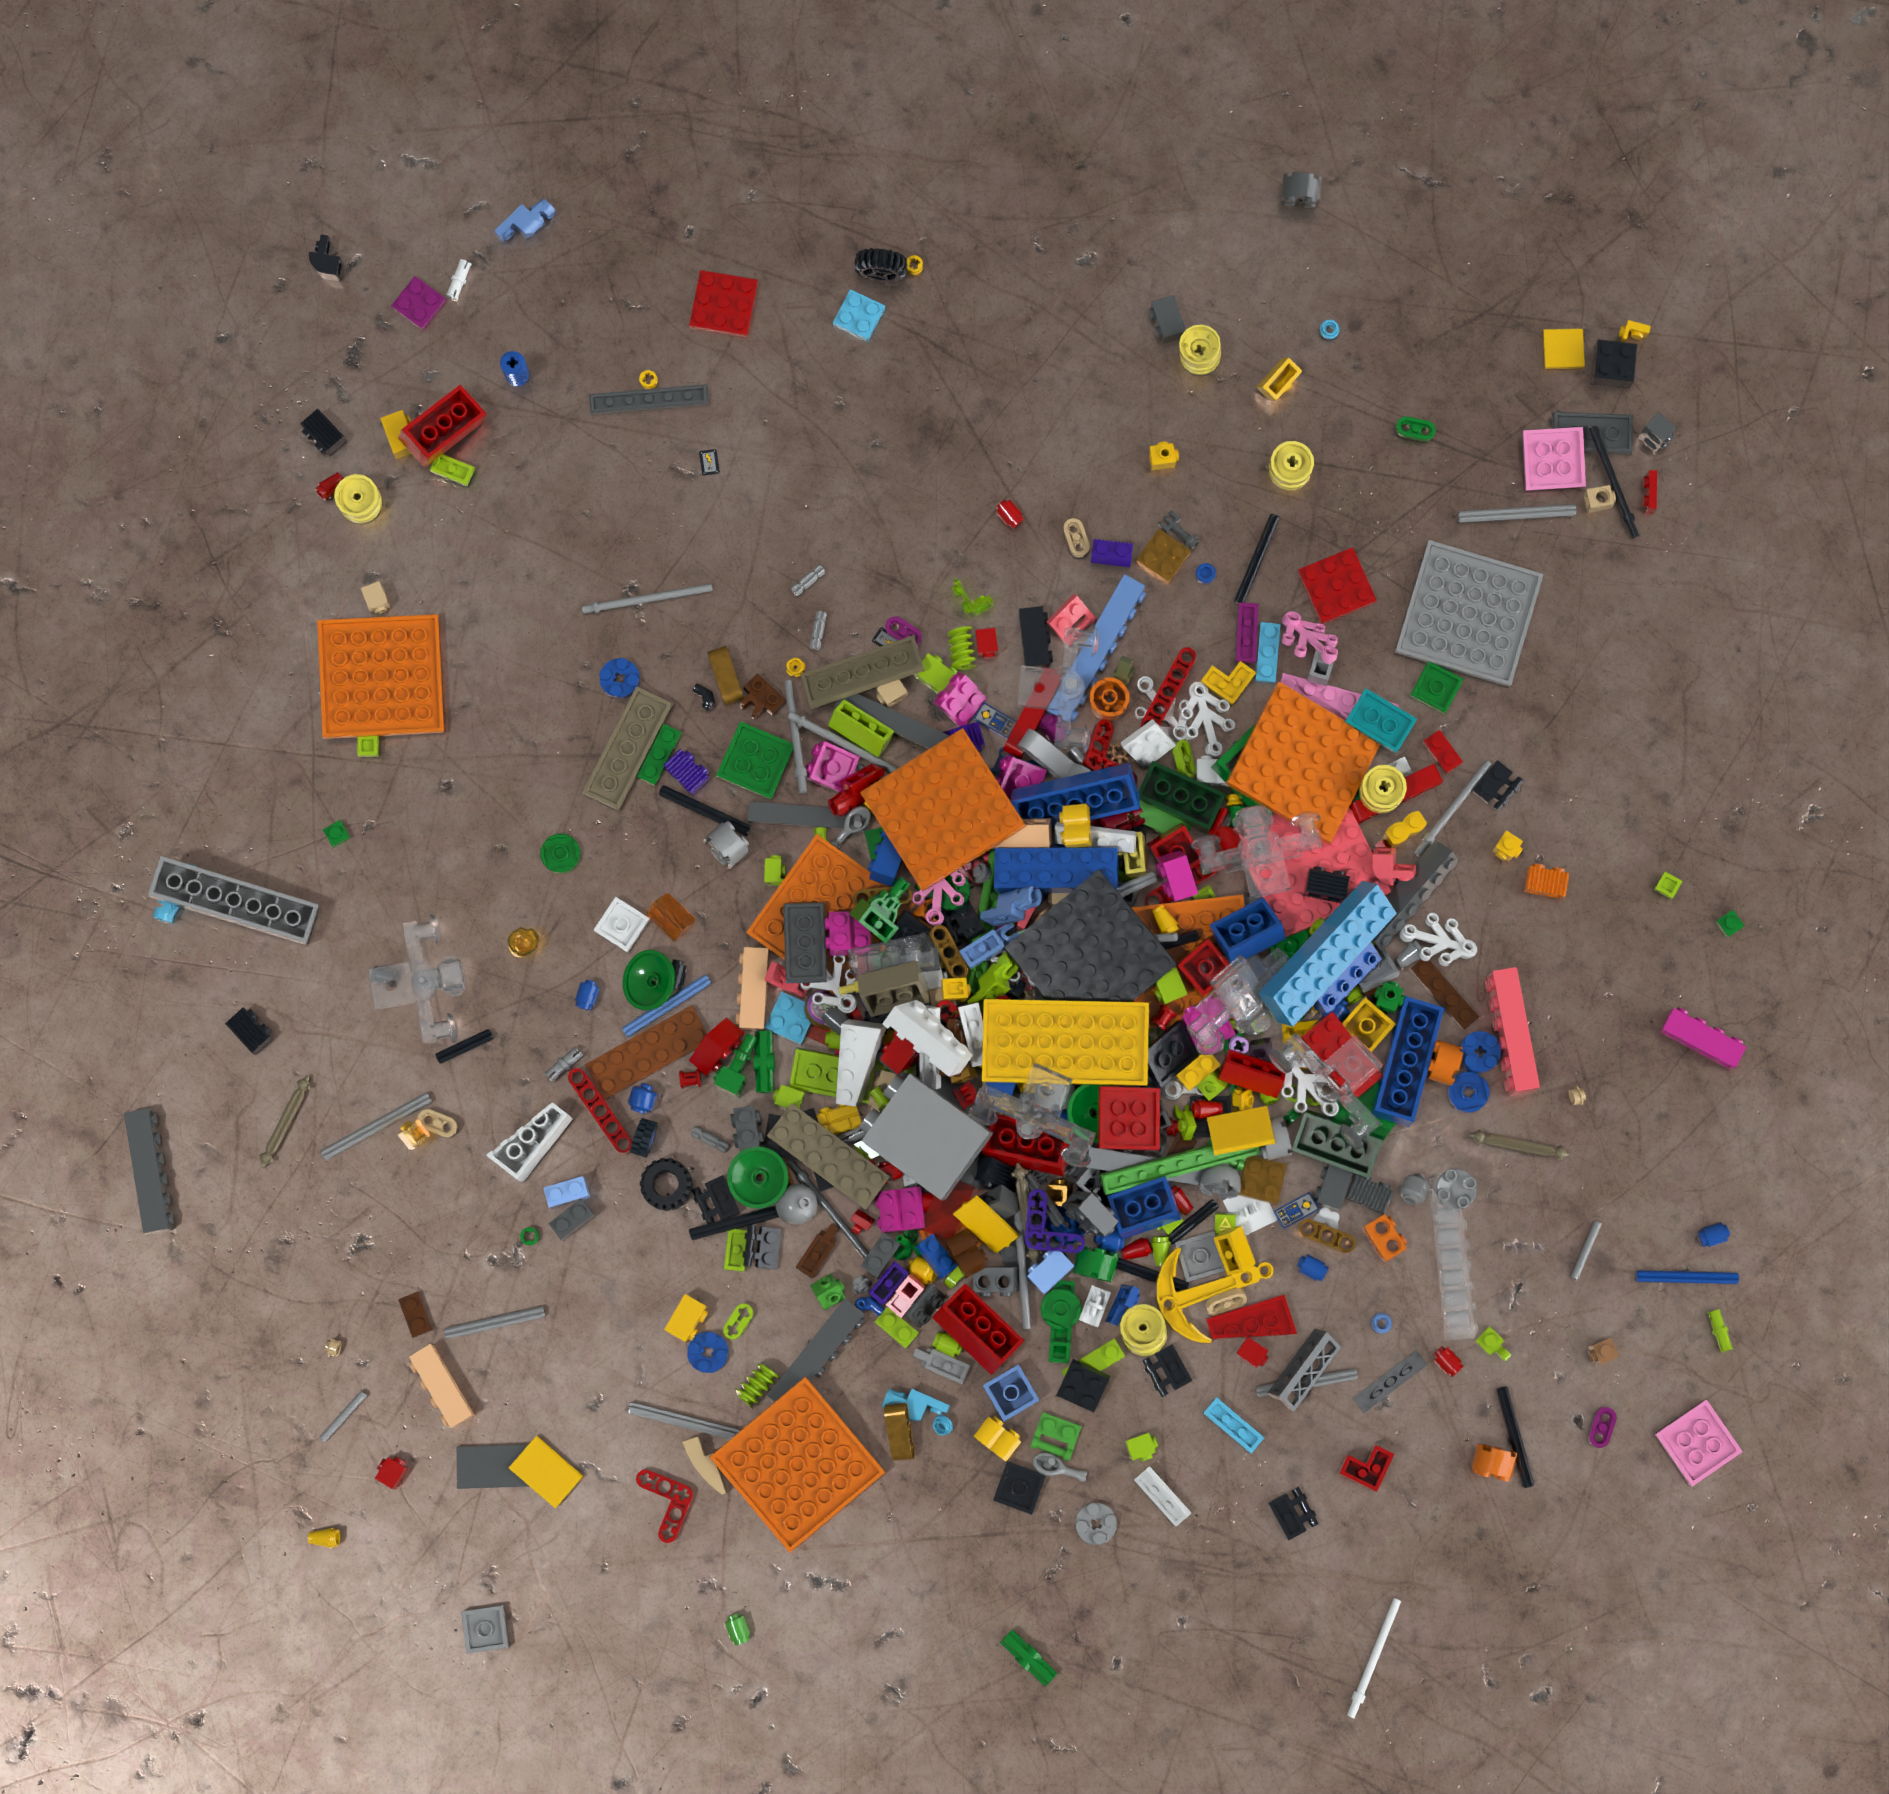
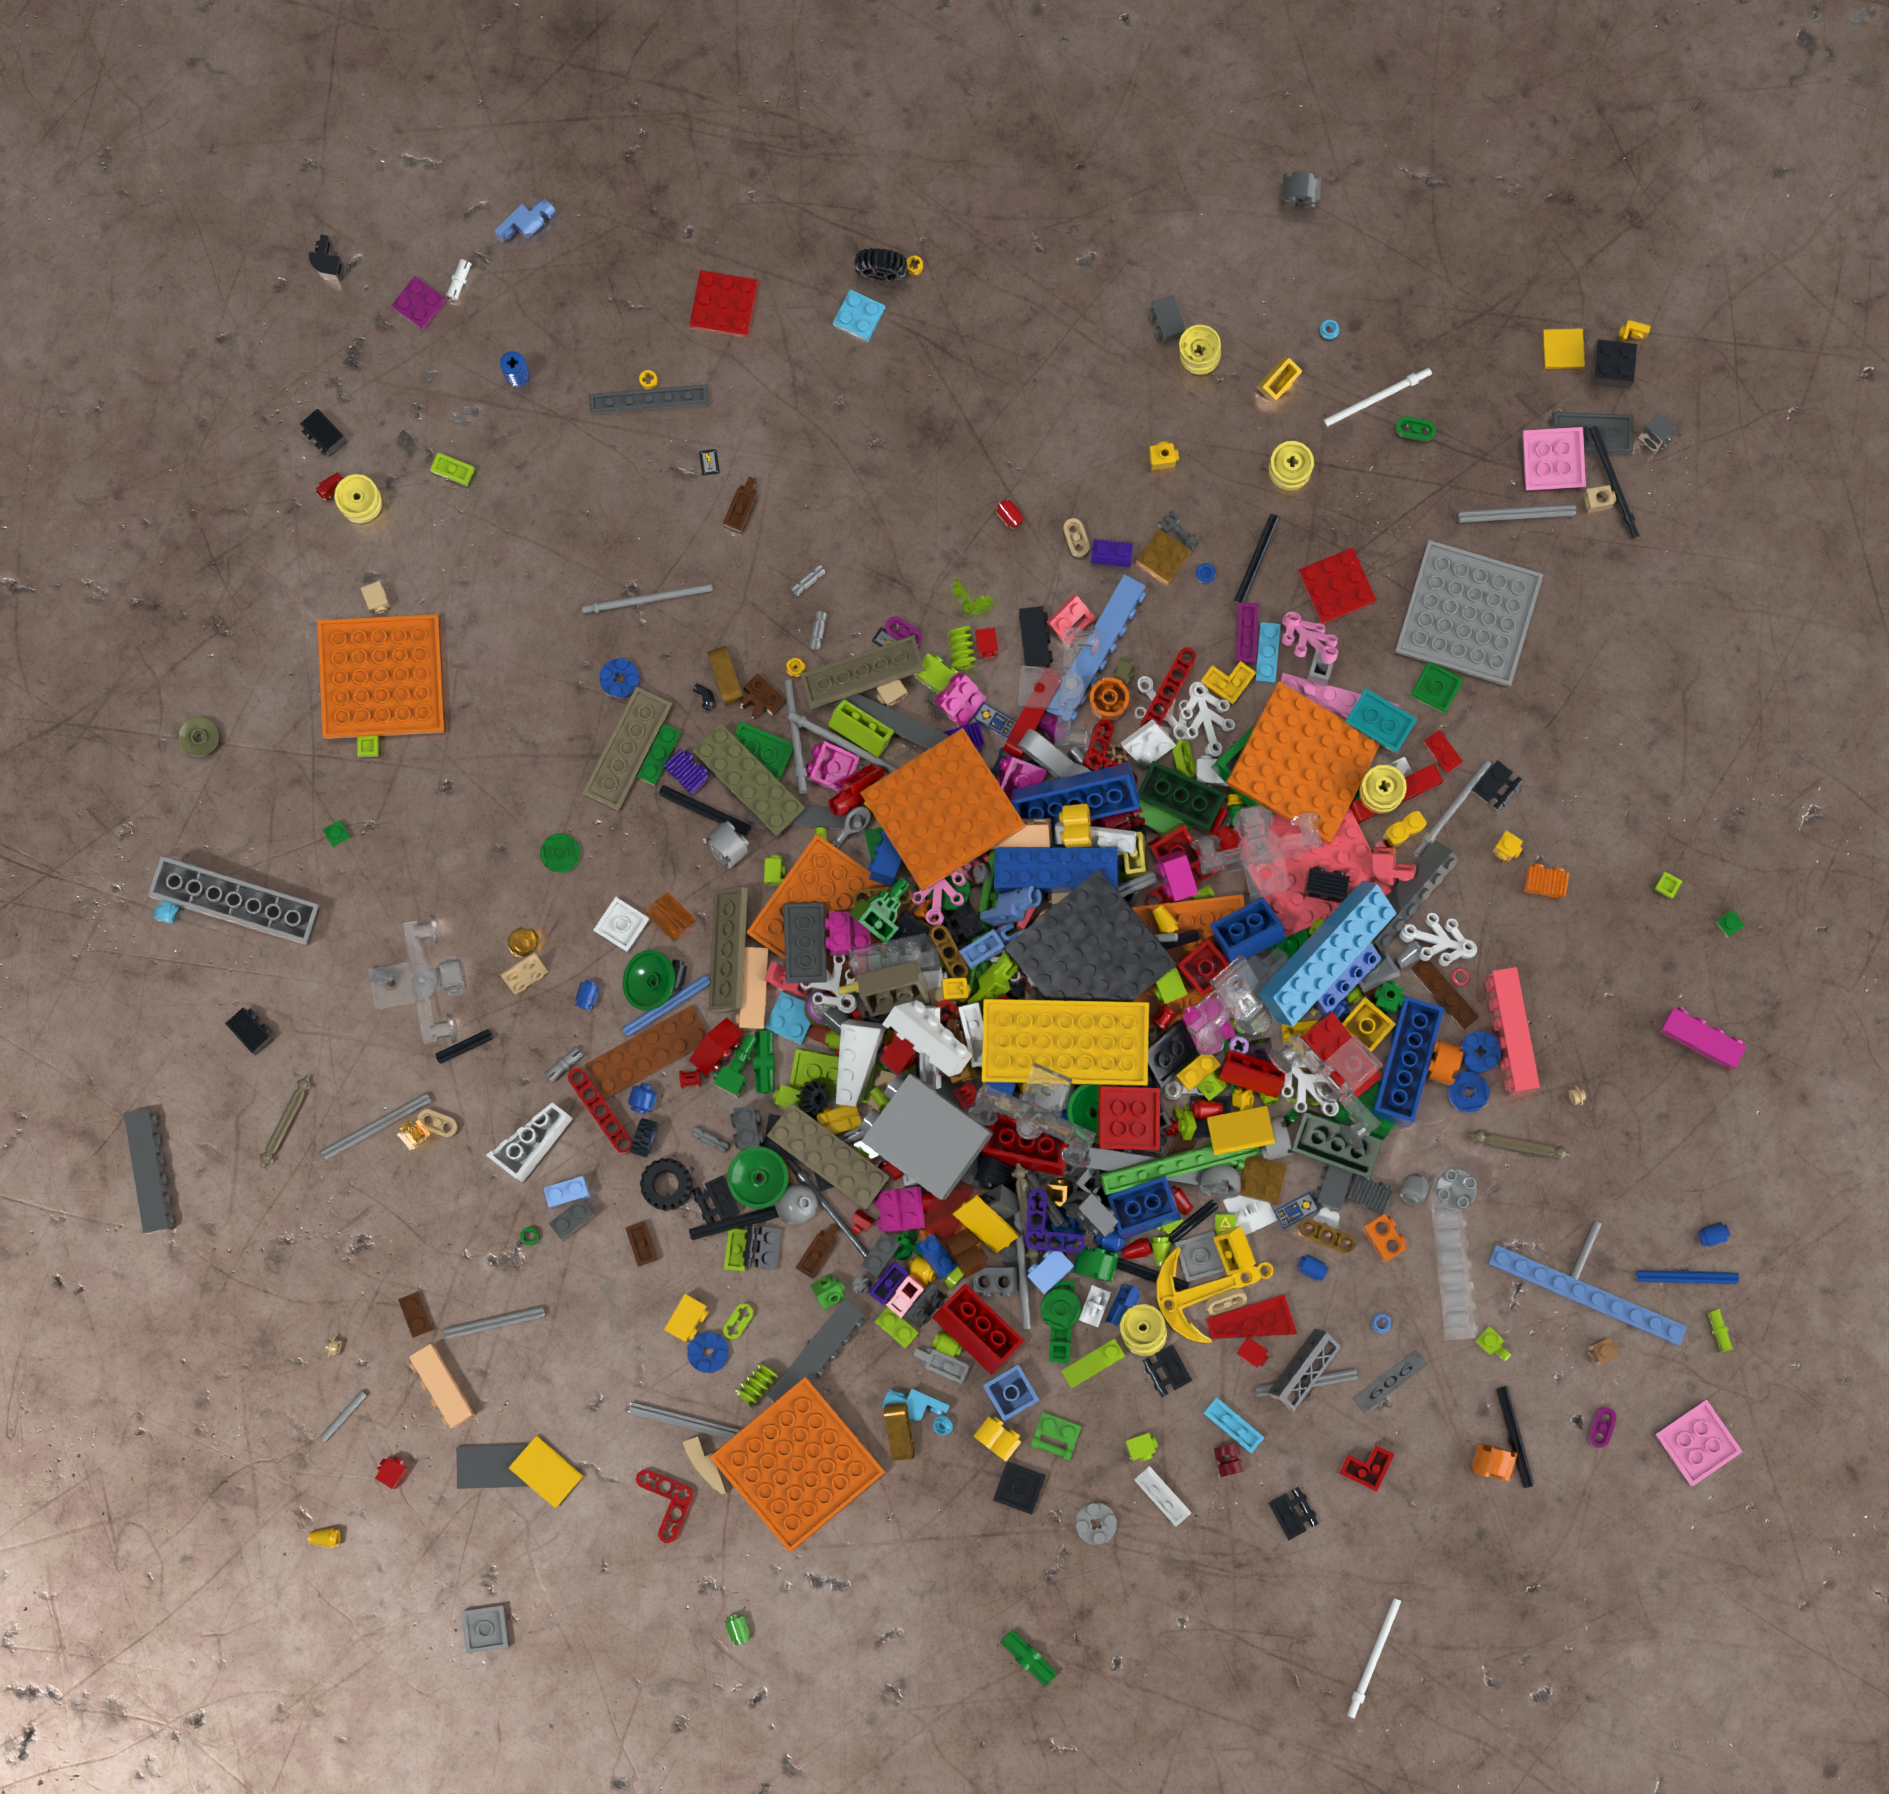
yellow brick [380,410,412,459] -> none
red brick [398,385,487,468] -> none
blue arm [855,1297,885,1317] -> none
light grey piece [1032,1453,1087,1482] -> none
black plate [1056,1359,1110,1413] -> none
red brick [1433,1346,1464,1377] -> none
red plate [1642,470,1657,514] -> none
none -> olive dish [178,717,219,757]
none -> tan hinge [501,952,548,995]
none -> reddish brown plate [625,1221,658,1267]
none -> olive plate [692,724,806,837]
none -> dark tan plate [708,887,748,1012]
none -> reddish brown hinge [723,477,757,532]
none -> black gear [796,1080,831,1115]
none -> dark red wheel [1212,1443,1245,1478]
none -> white bar [1323,367,1432,427]
none -> coral piece [1451,968,1470,986]
none -> medium blue plate [1488,1245,1687,1346]

